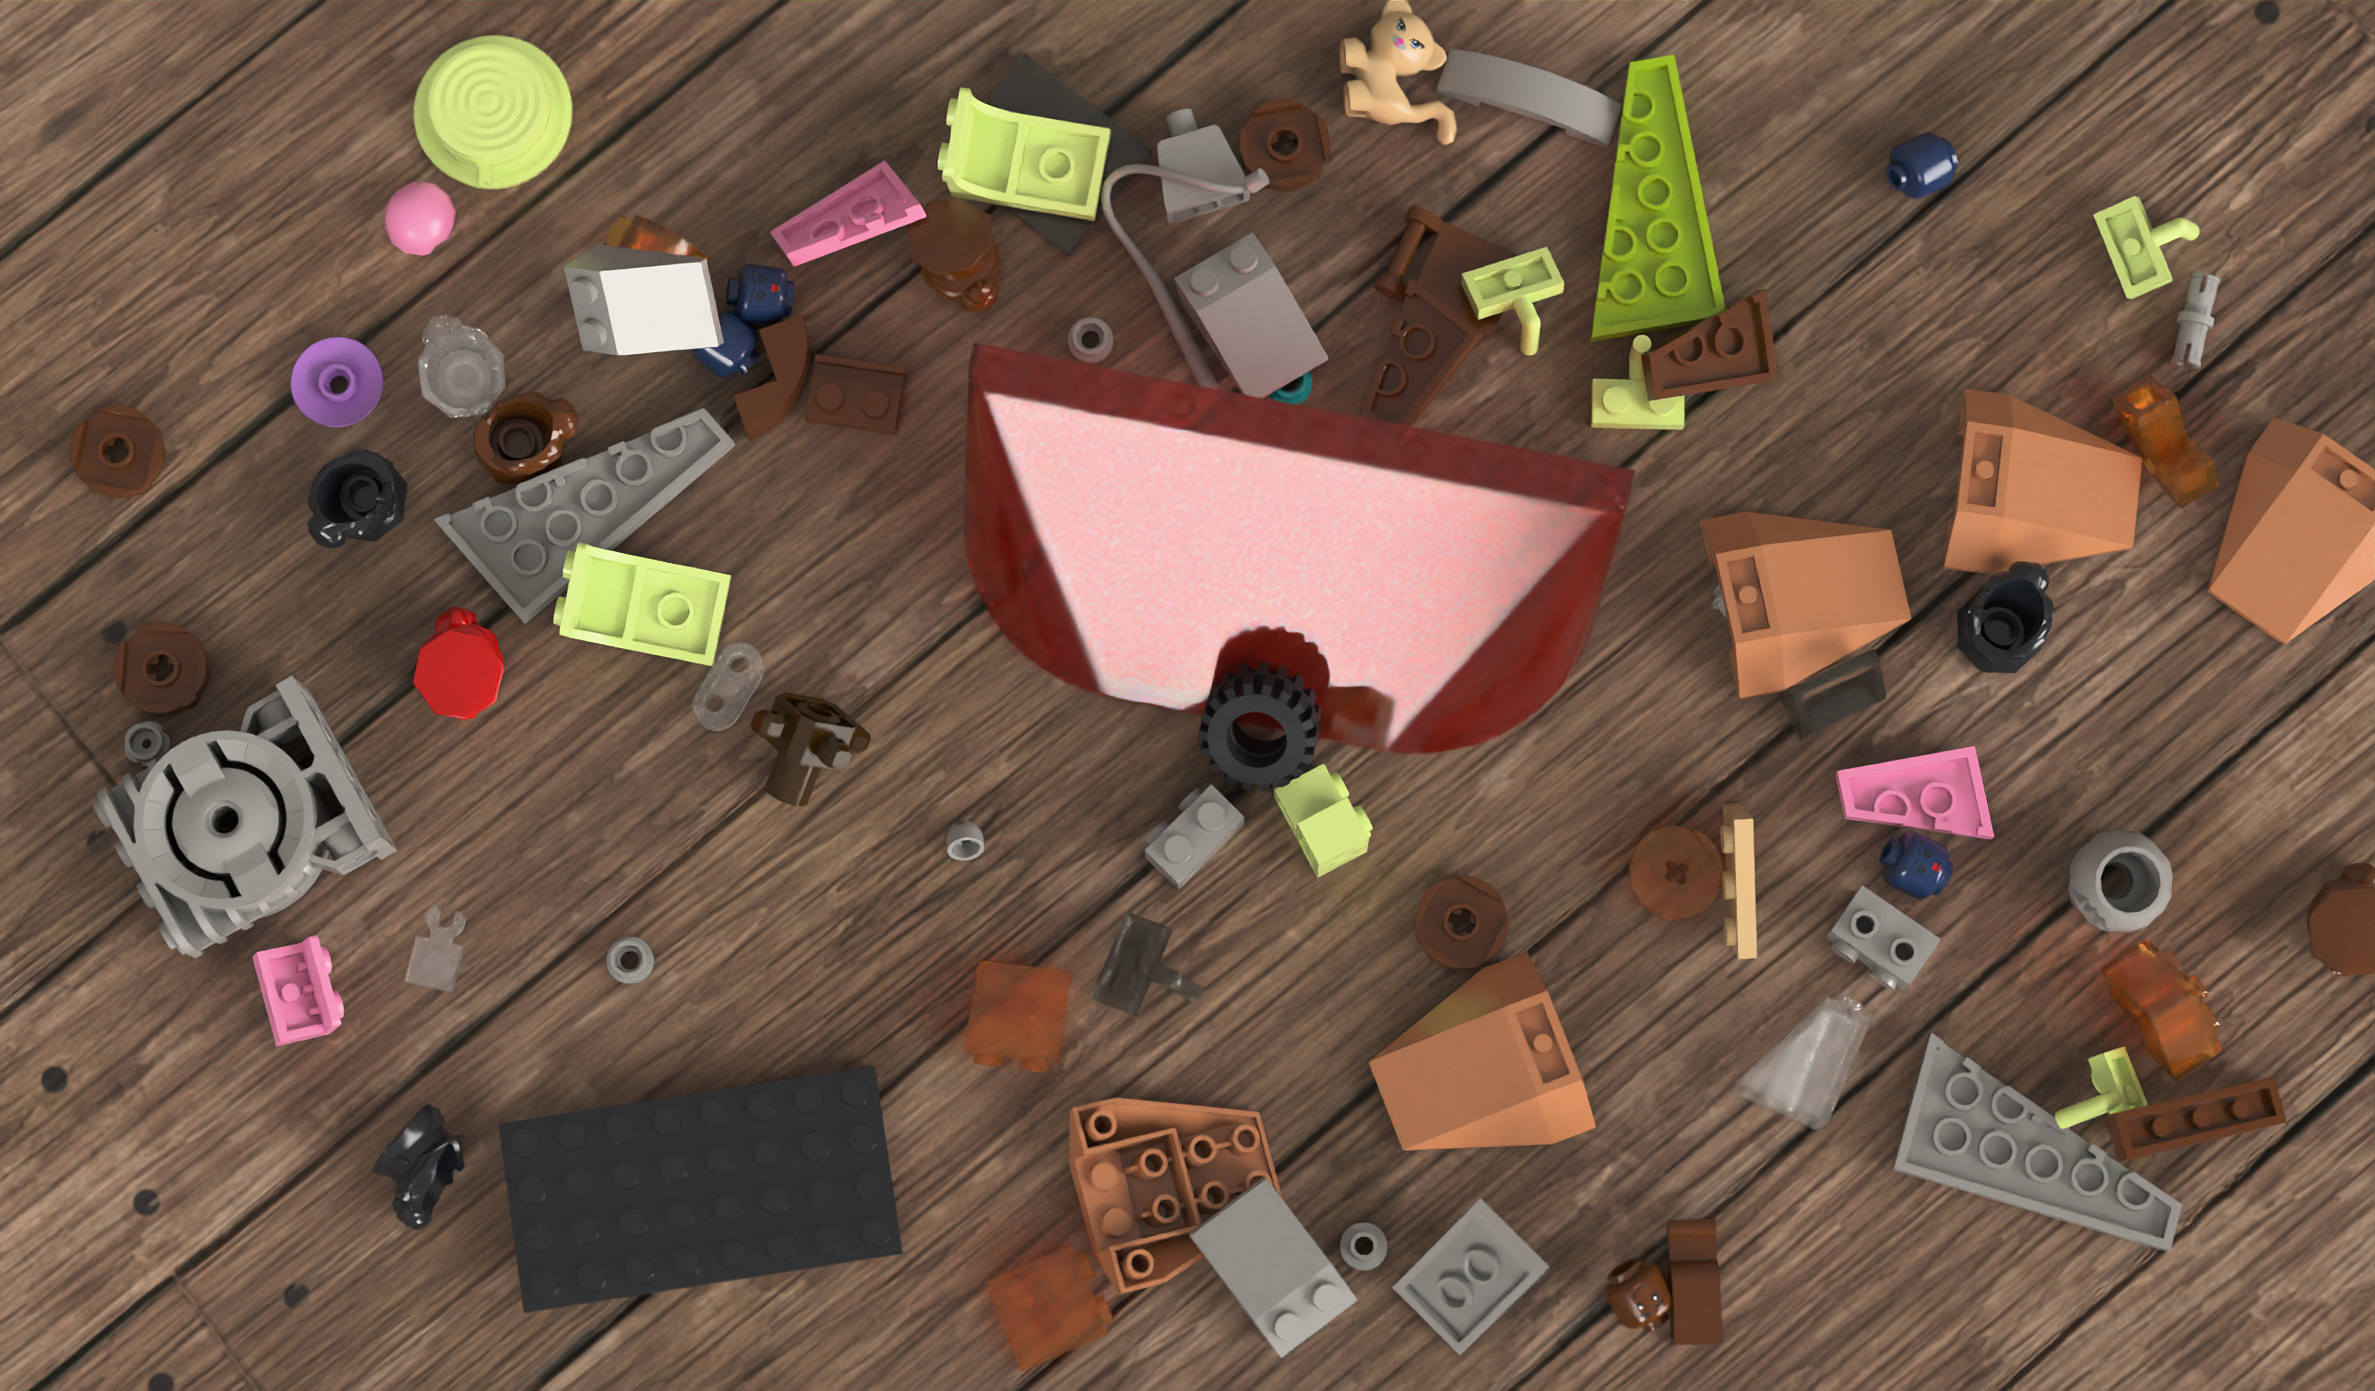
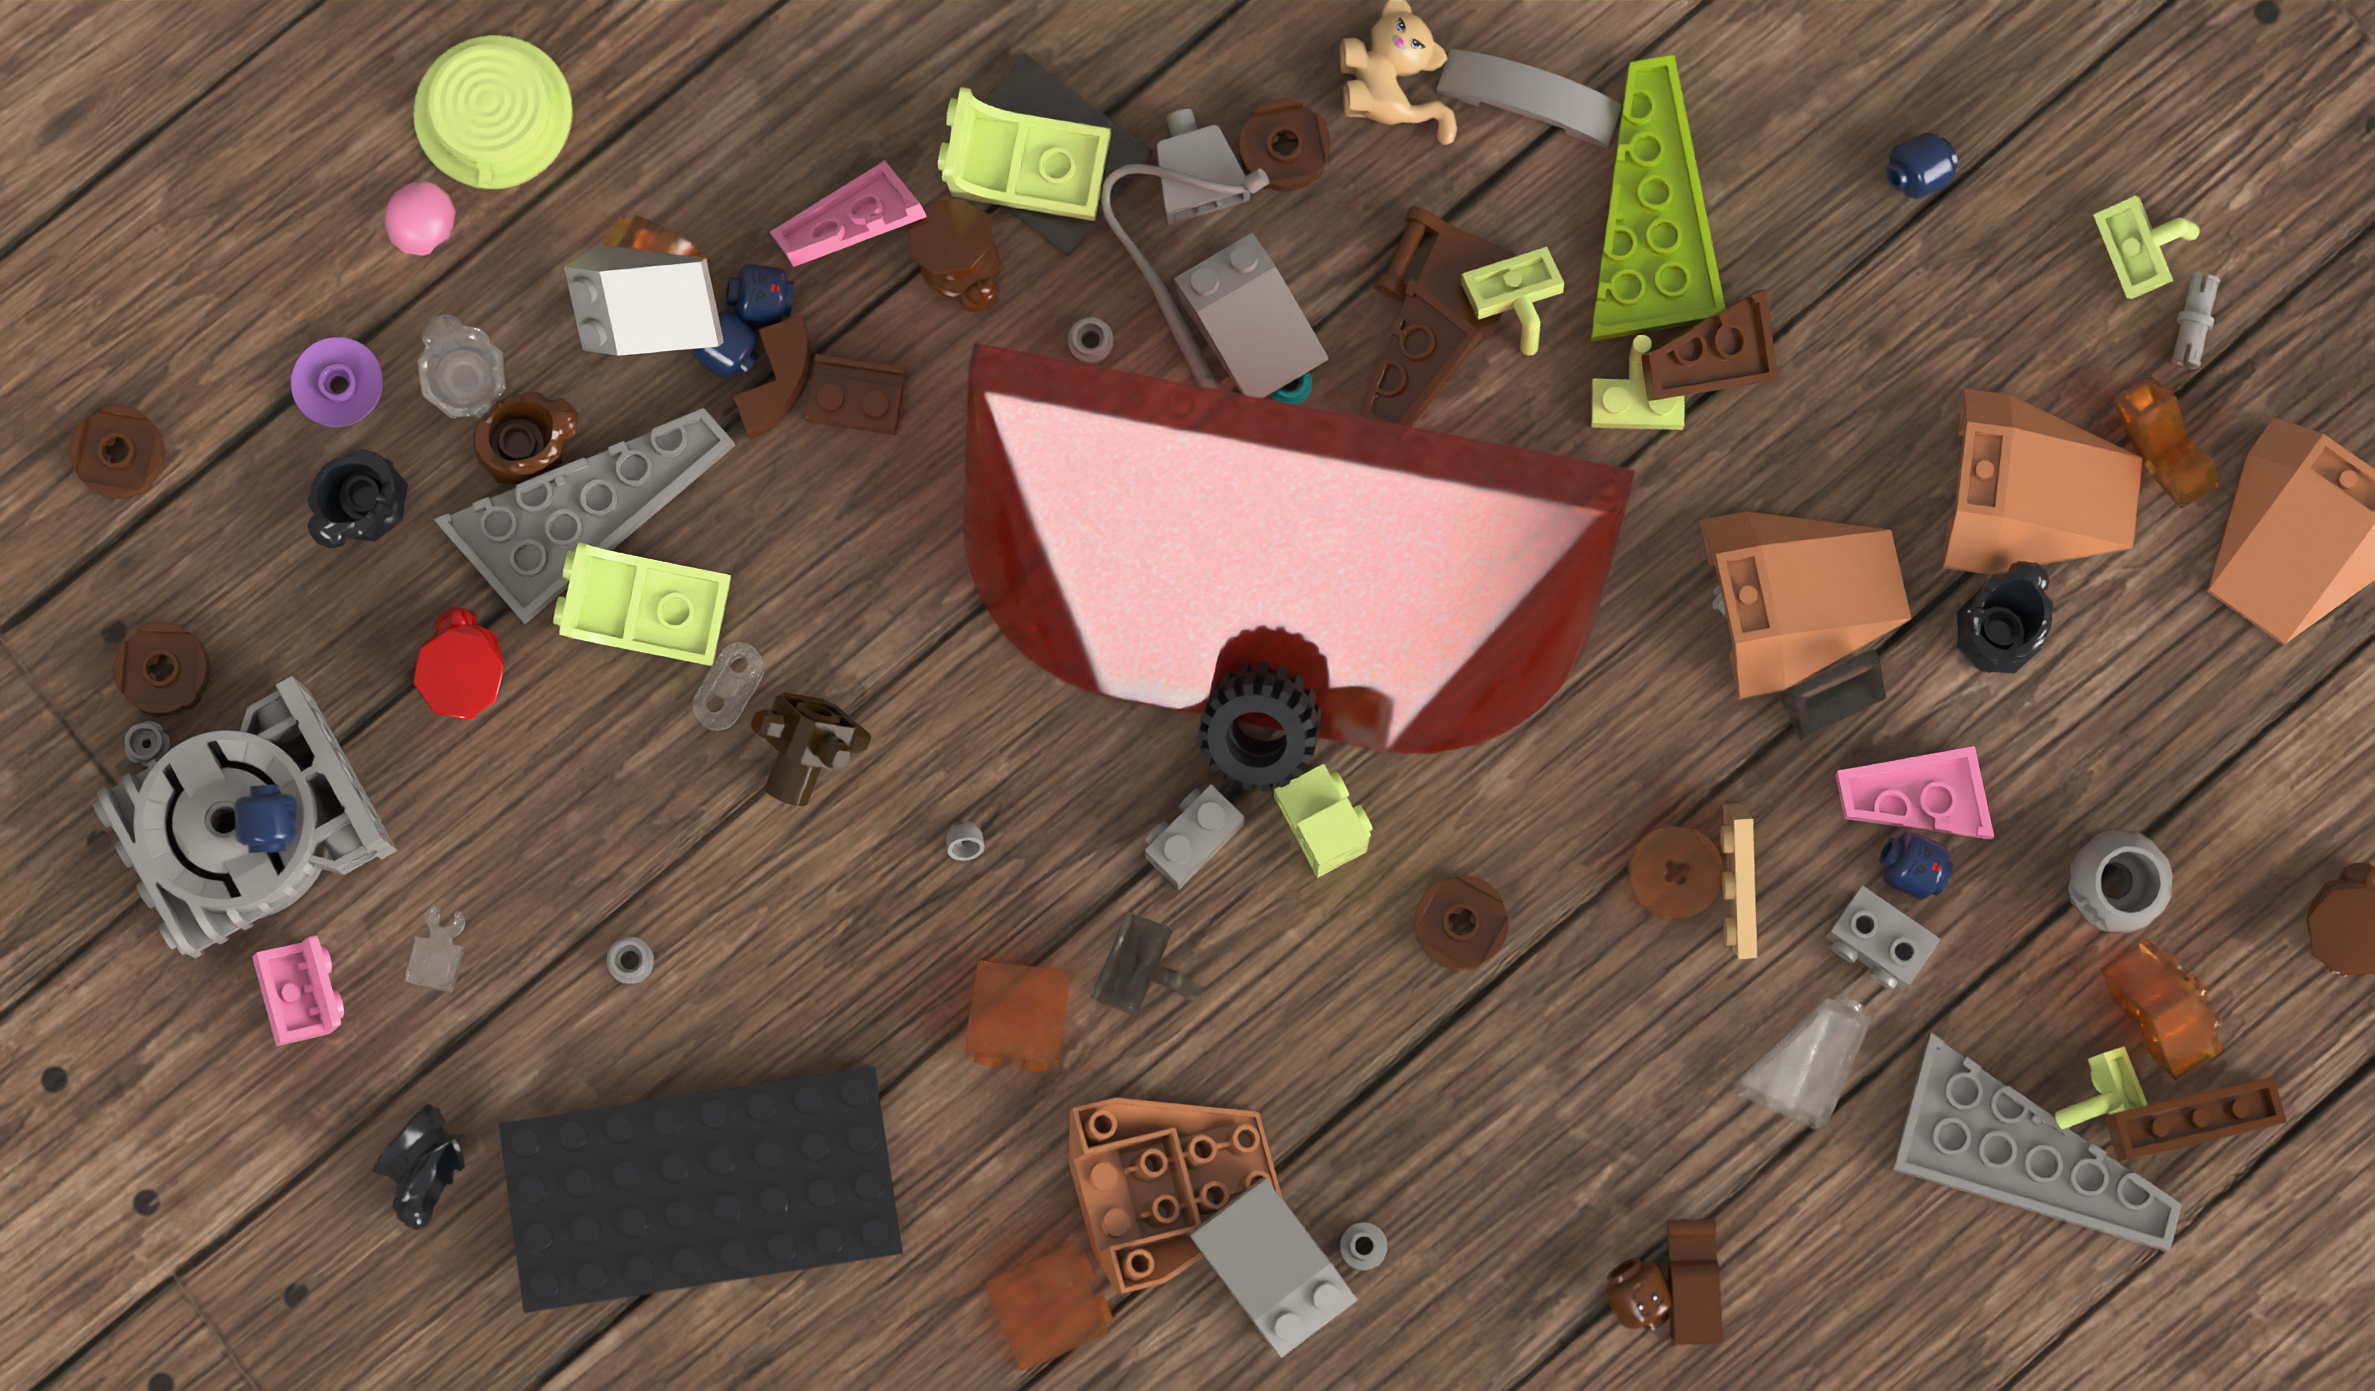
nougat wedge [1368,952,1596,1151] -> none
light grey plate [1392,1198,1549,1355] -> none
none -> dark blue head [234,785,298,853]

